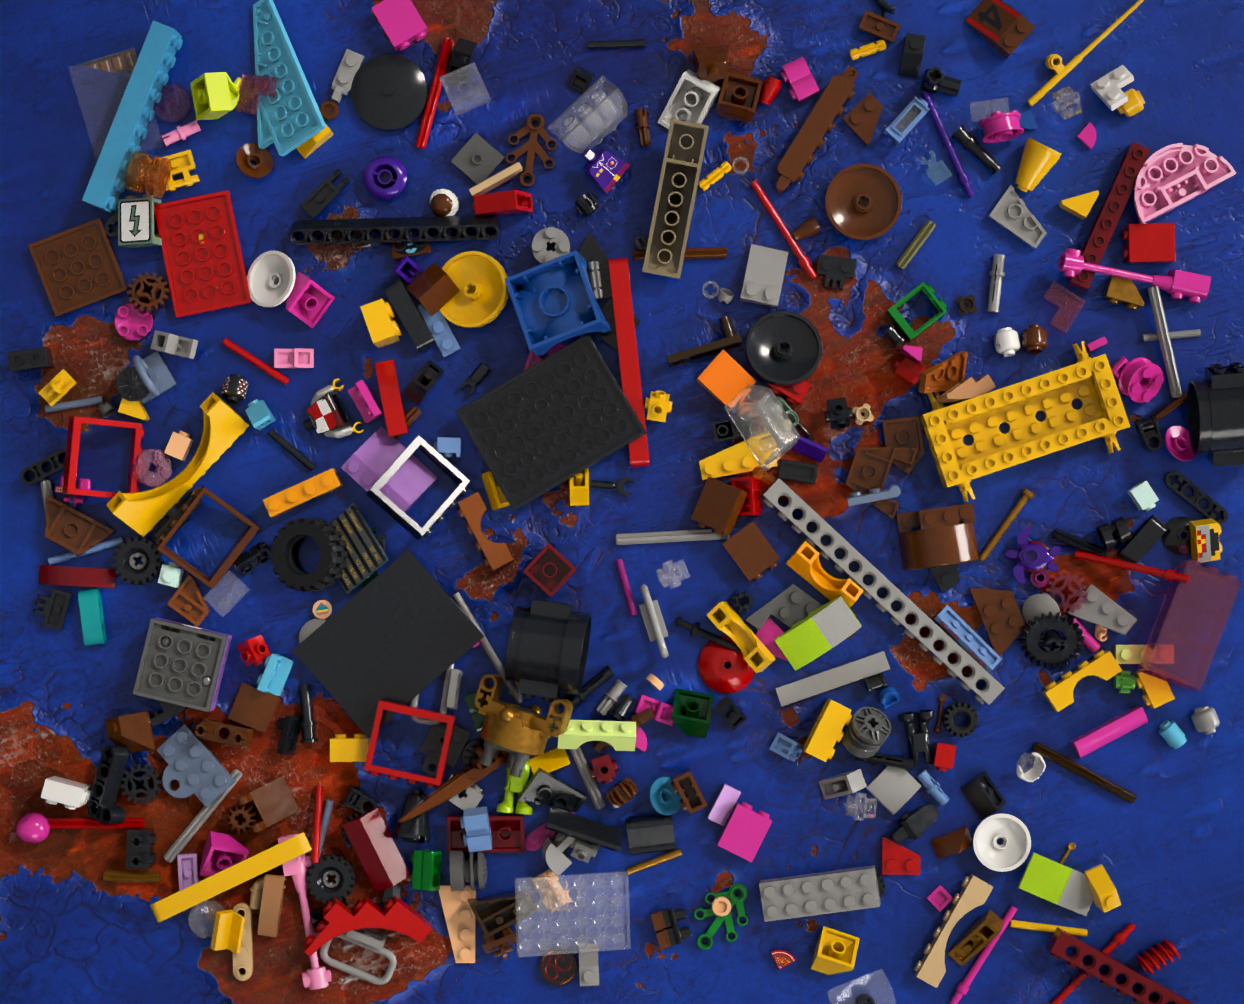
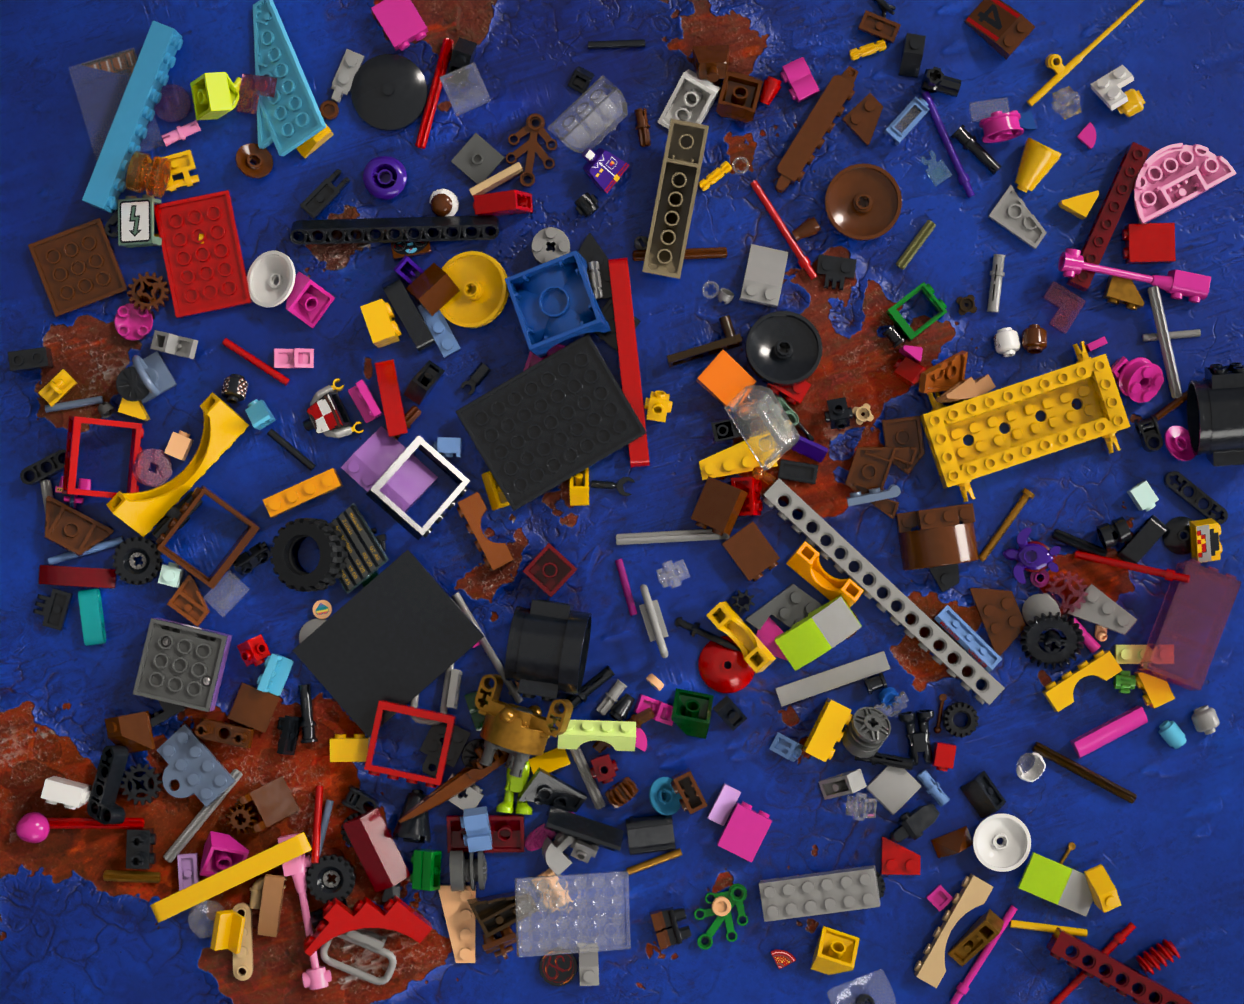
none -> clear animal [874,691,909,718]

